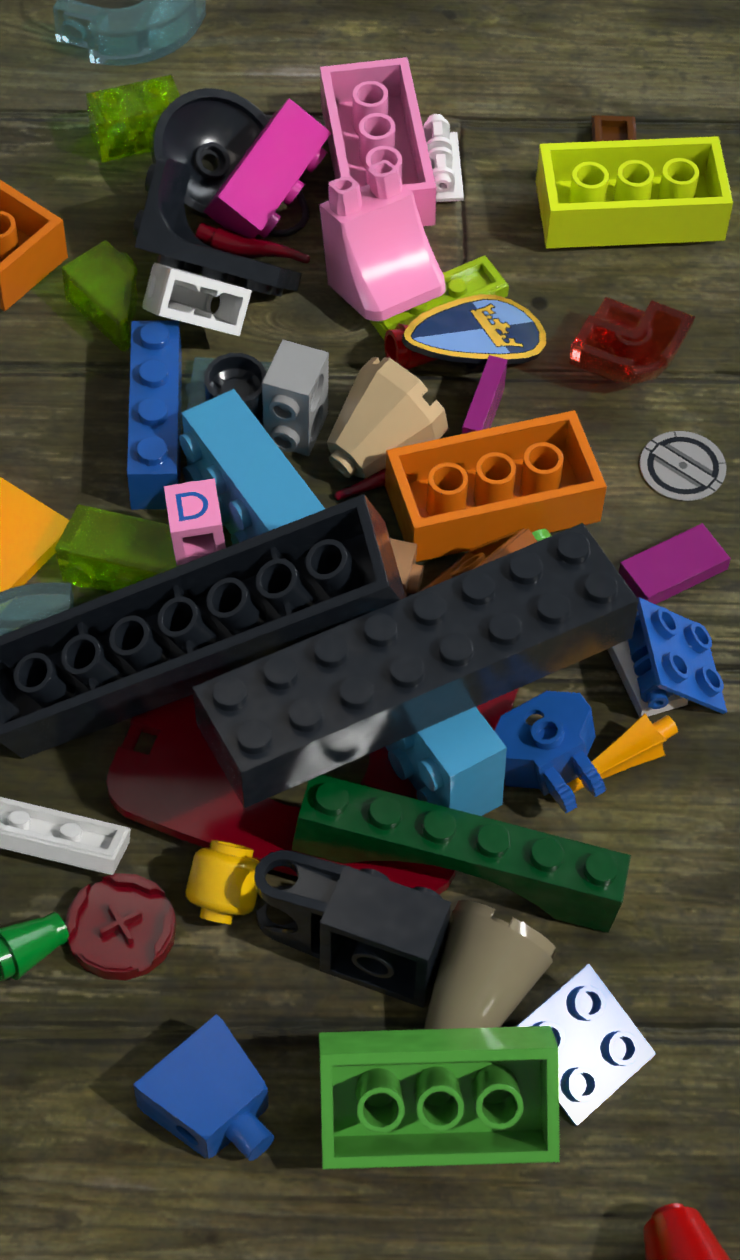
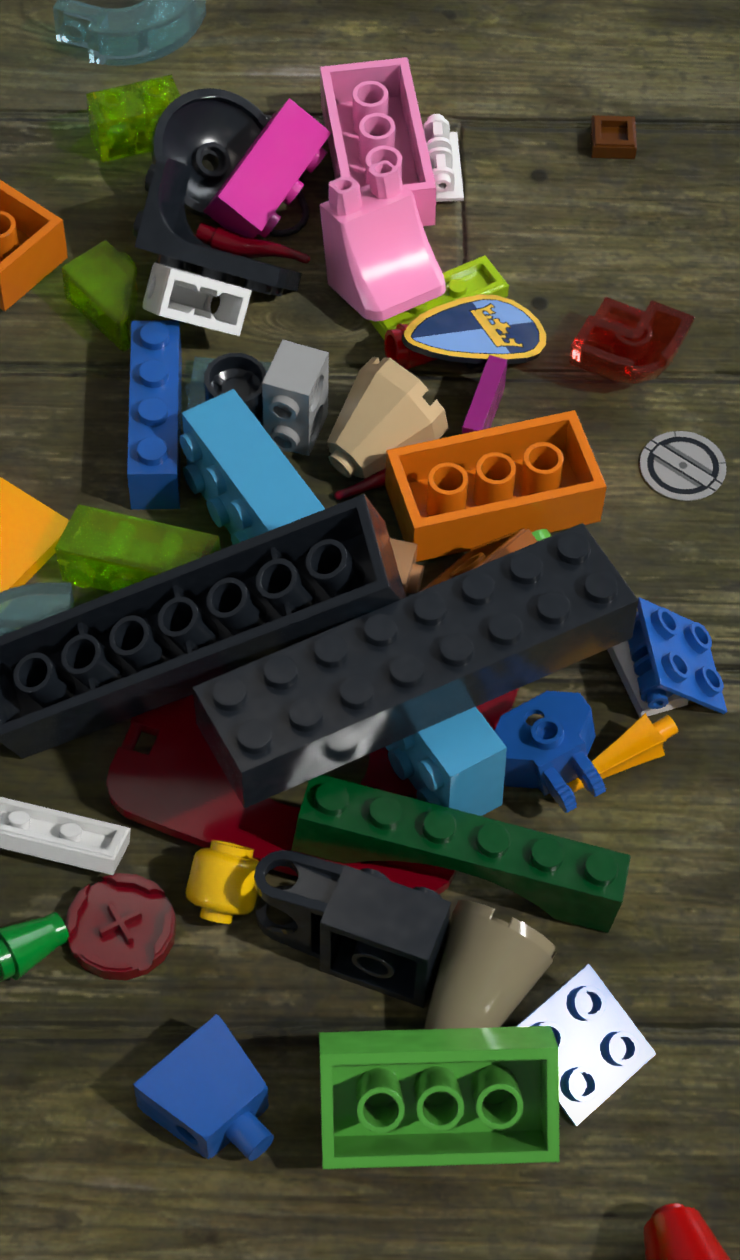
bright pink brick [164,478,226,566] -> none
neon yellow brick [536,136,733,249] -> none
magenta tile [618,523,731,604] -> none

